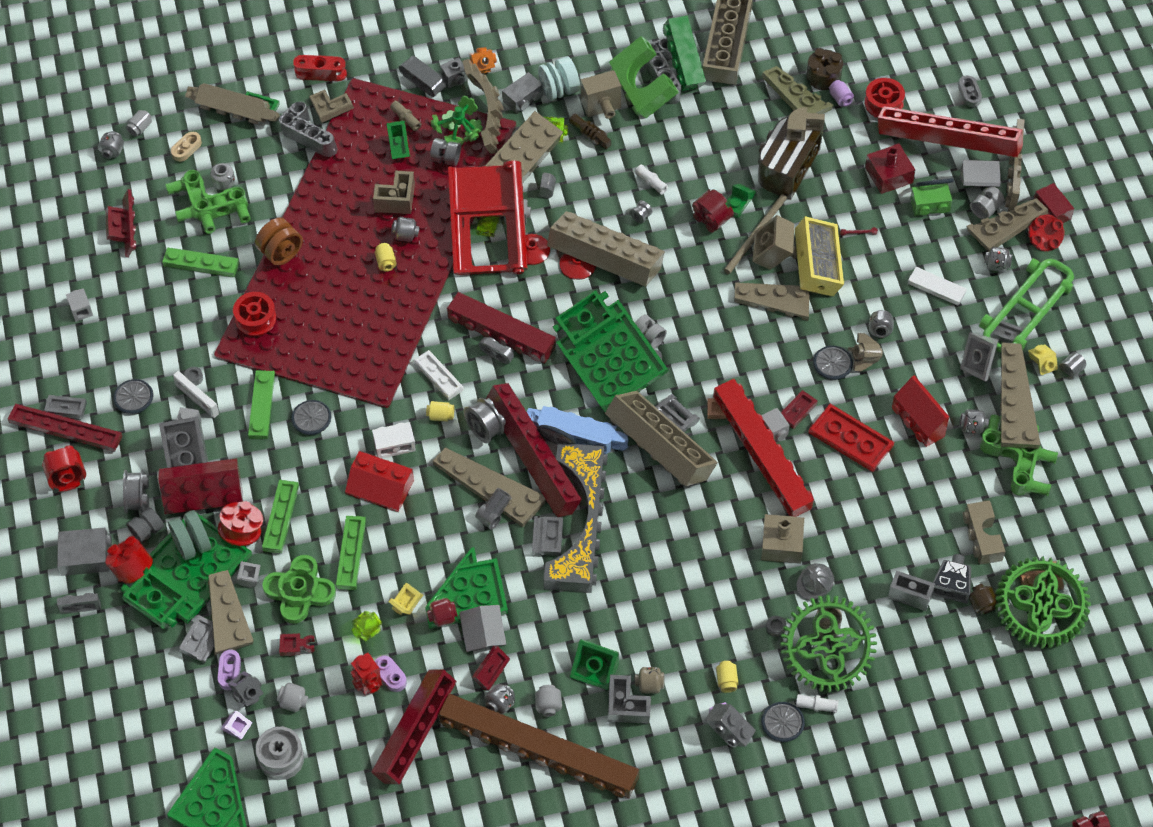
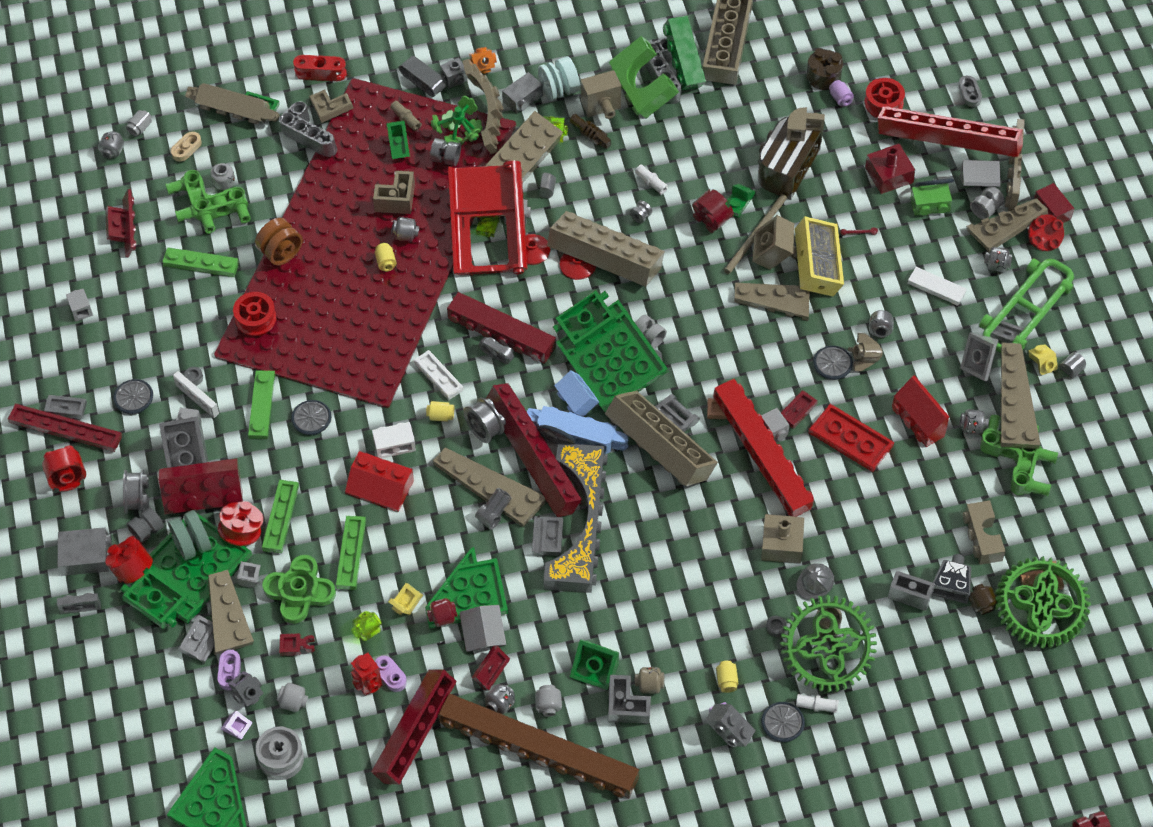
olive wing [762,66,833,114] -> none
none -> light blue brick [554,371,599,417]

